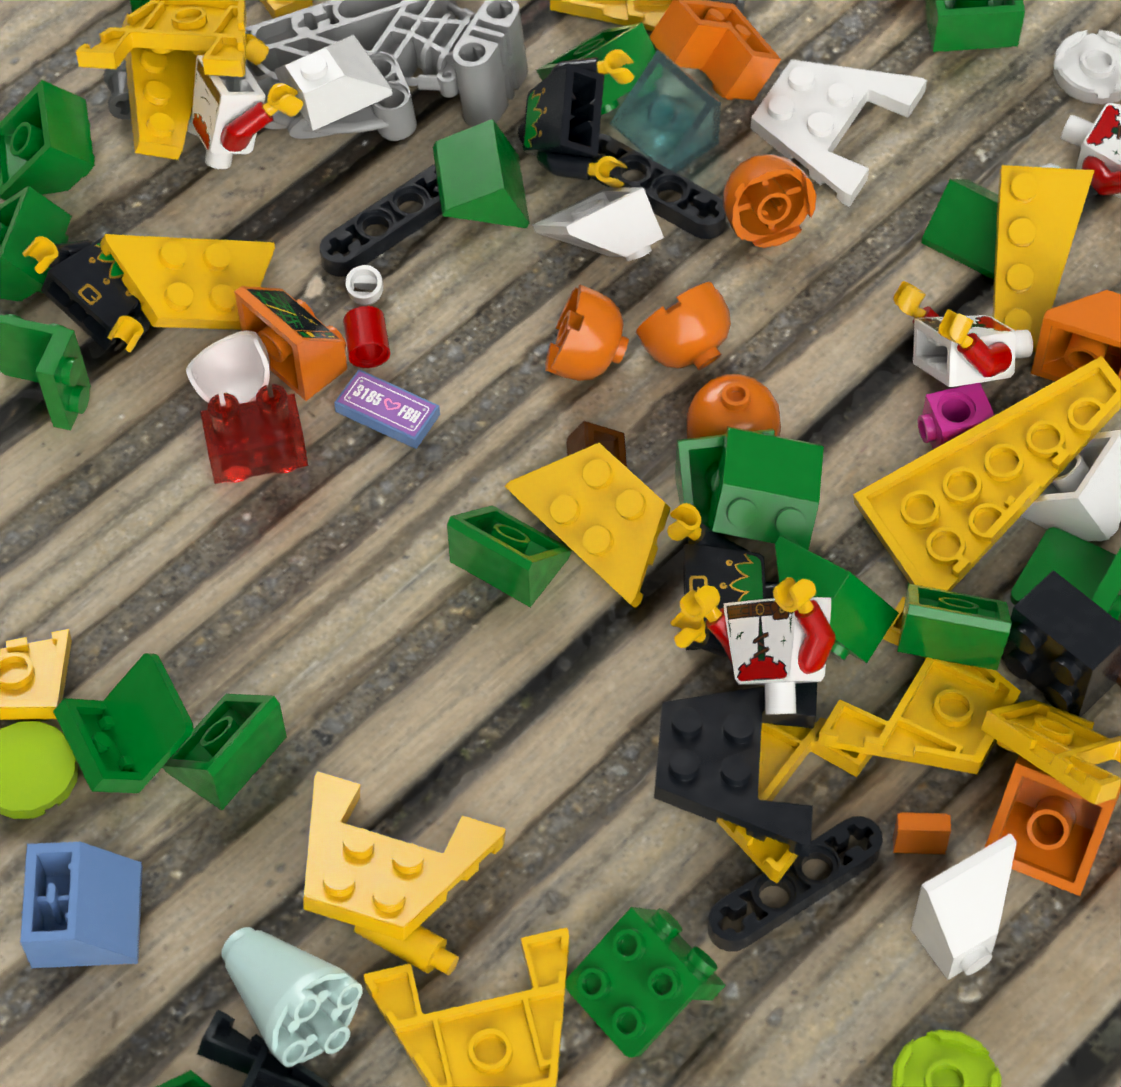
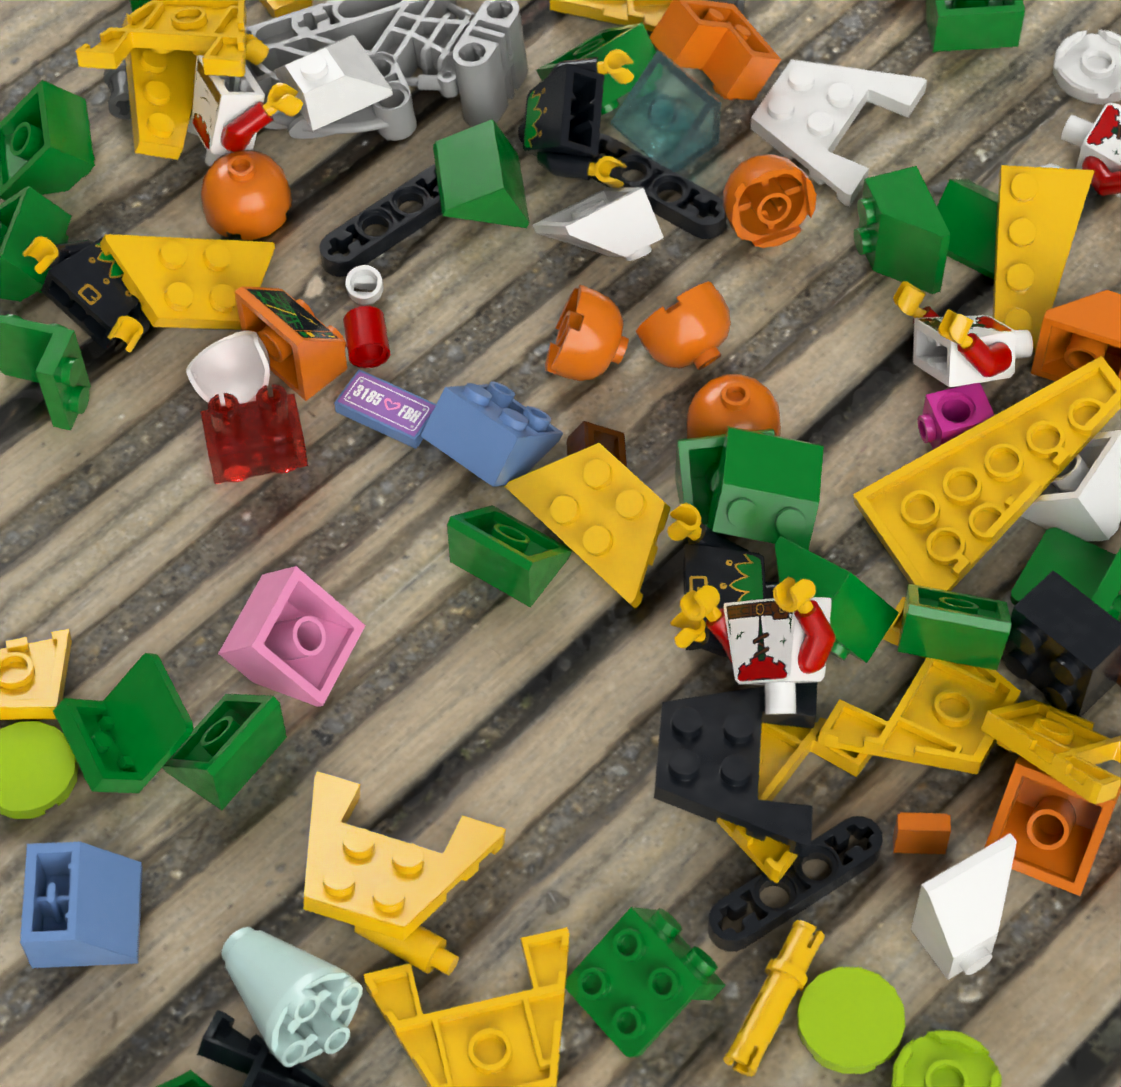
none -> orange cylinder [201,150,292,240]
none -> bright pink slope [218,566,366,707]
none -> medium blue slope [421,381,563,487]
none -> yellow pin [723,920,825,1076]
none -> lime tile [797,967,906,1074]
none -> green slope [853,166,951,294]

